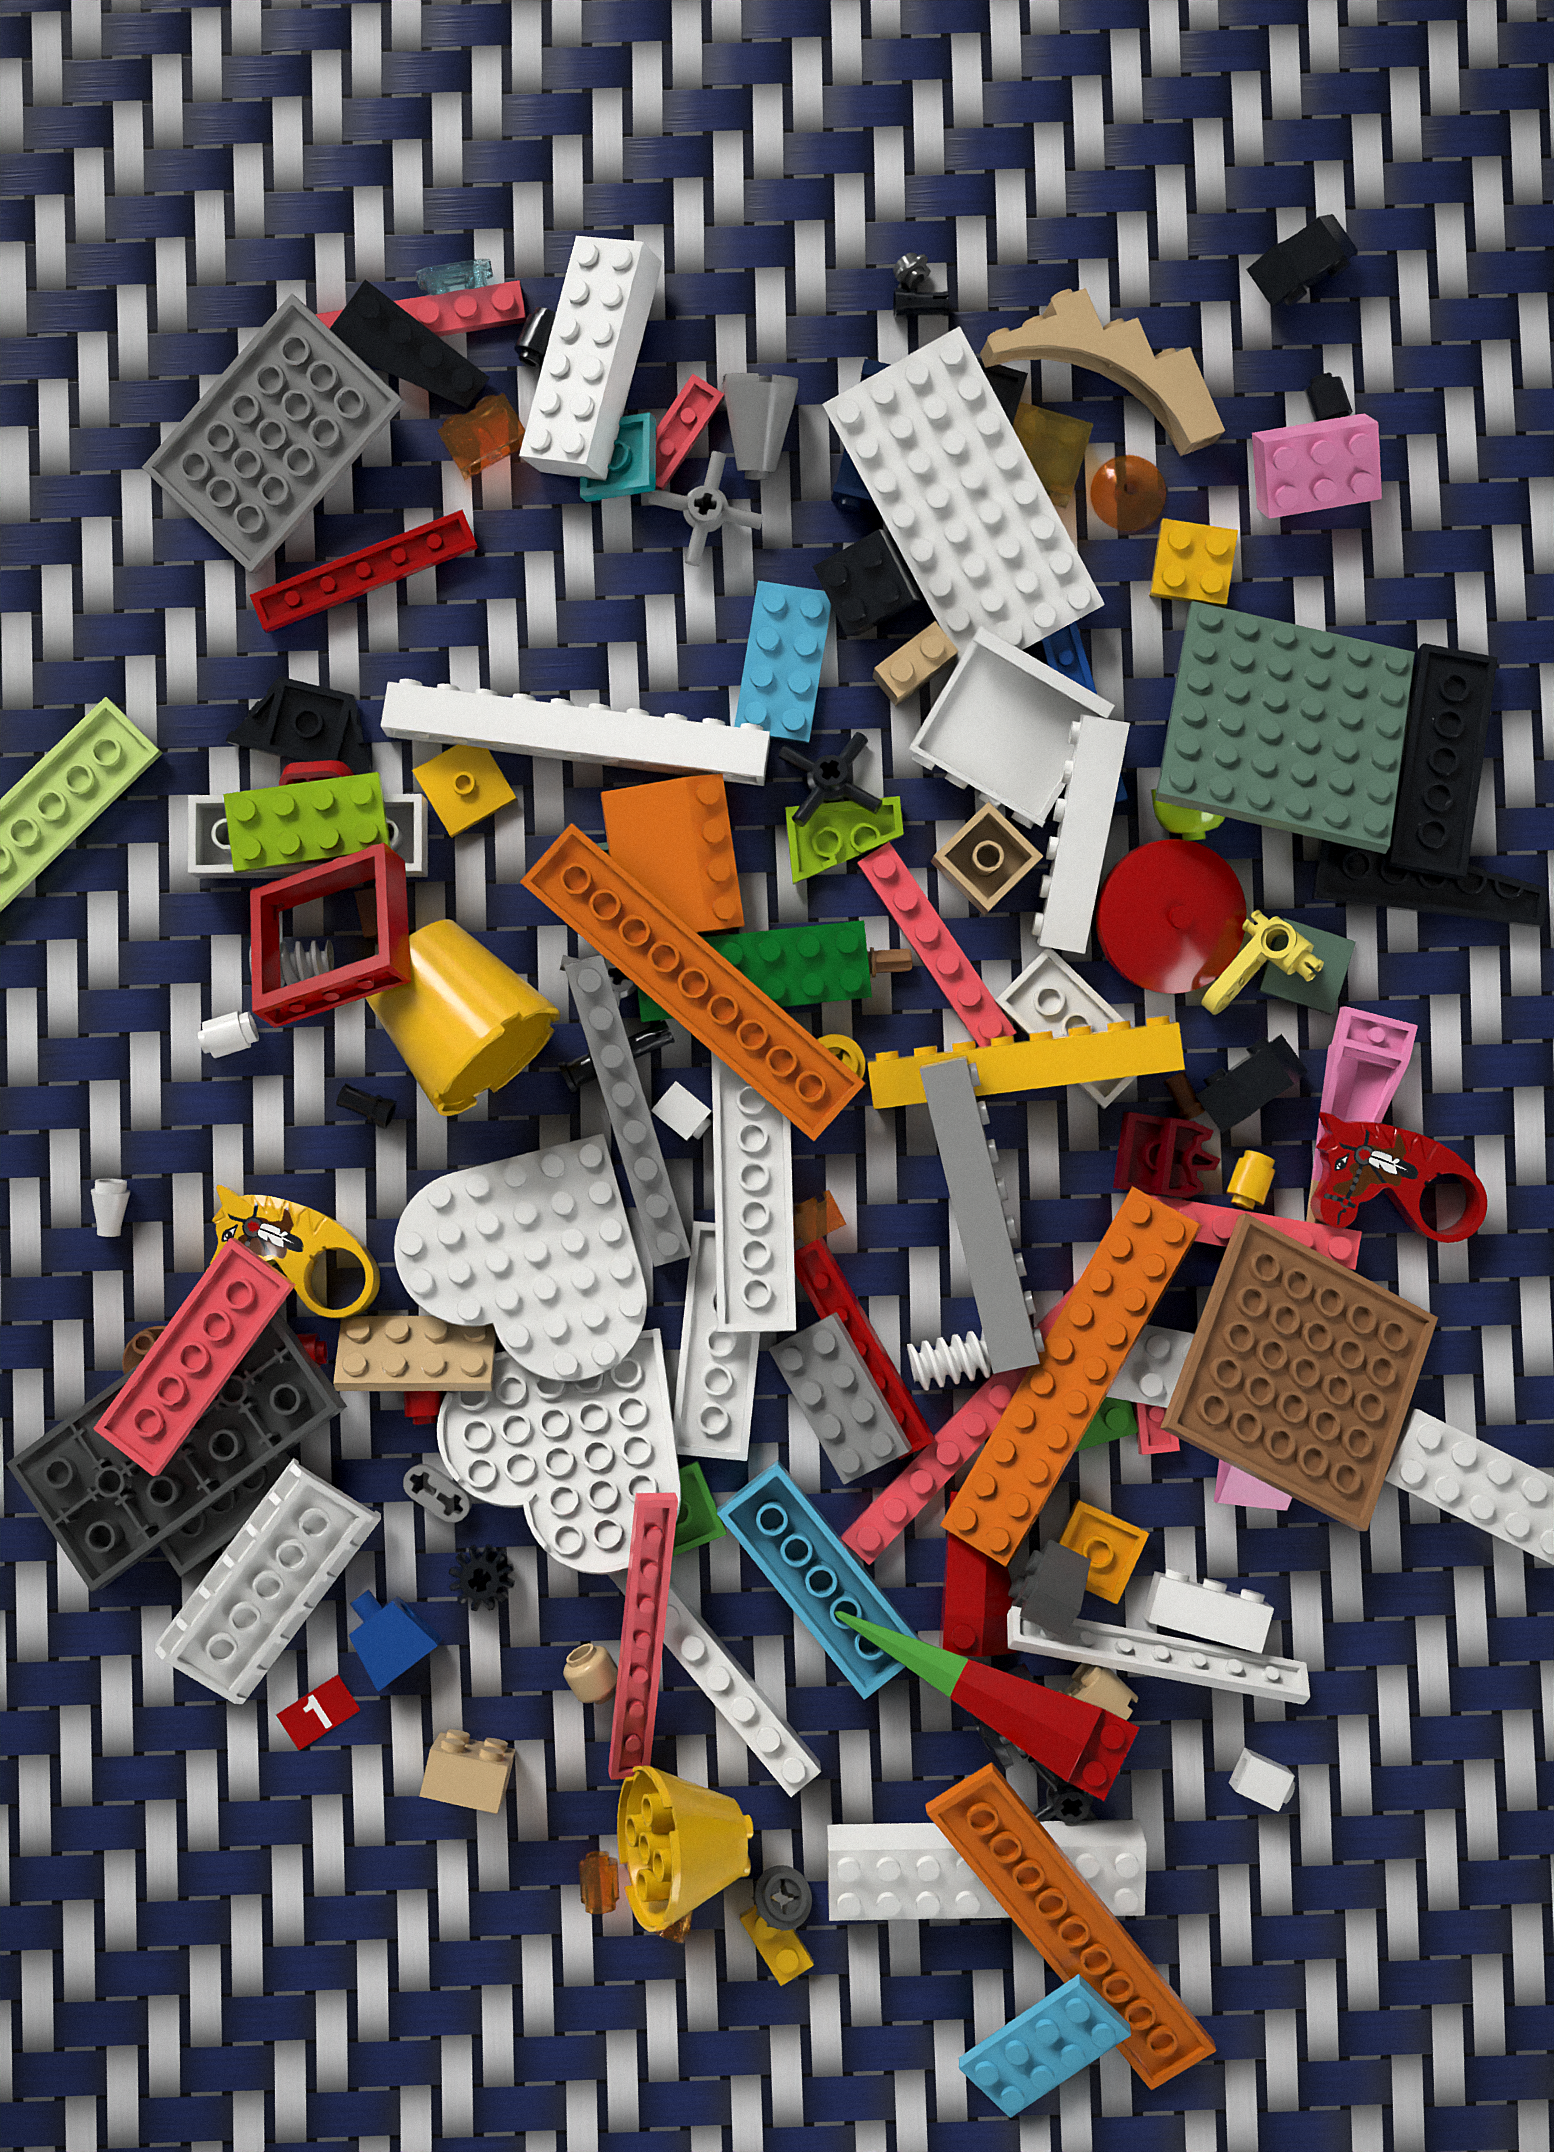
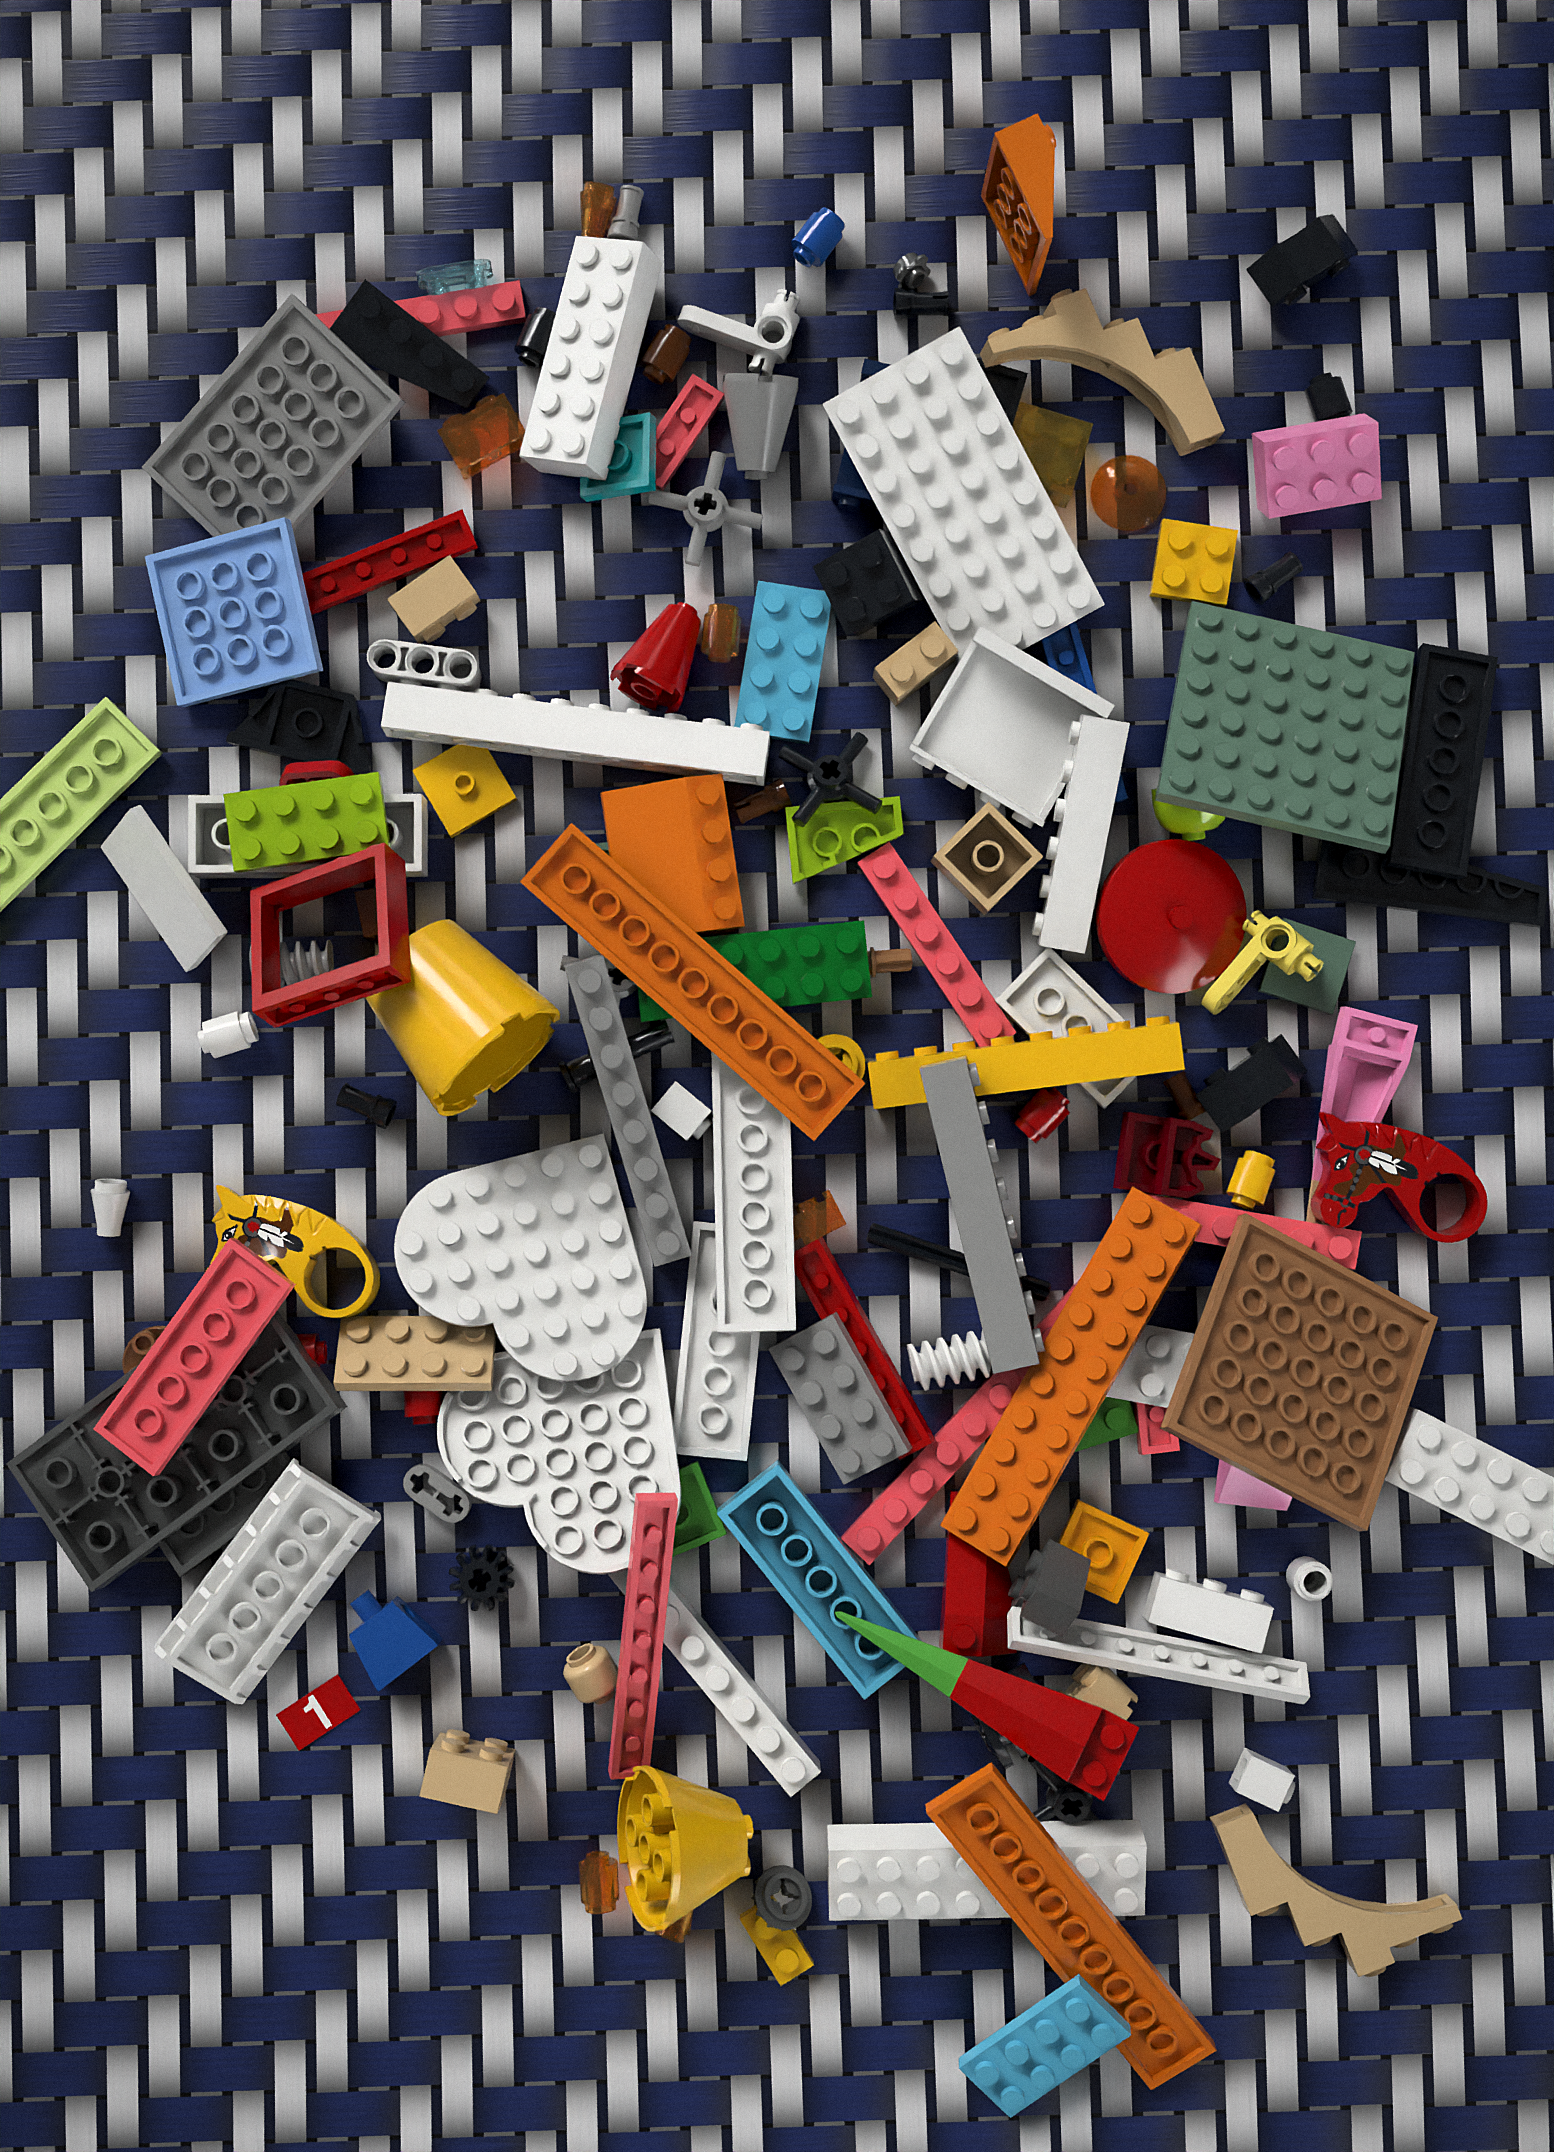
none -> white tile [101,805,228,972]
none -> light blue plate [145,517,323,707]
none -> white beam [367,639,481,692]
none -> tan brick [387,555,480,644]
none -> clear orange cone [580,182,617,238]
none -> light grey pin [607,185,644,241]
none -> red cone [610,602,701,713]
none -> reddish brown brick [639,324,692,385]
none -> white piece [677,289,800,377]
none -> clear orange brick [701,604,742,663]
none -> reddish brown pin [733,778,792,824]
none -> blue brick [791,207,845,268]
none -> black axle [866,1223,1051,1302]
none -> orange slope [981,113,1056,296]
none -> red brick [1014,1087,1070,1144]
none -> tan arch [1210,1803,1462,1977]
none -> black pin [1243,551,1303,605]
none -> white brick [1286,1556,1333,1601]

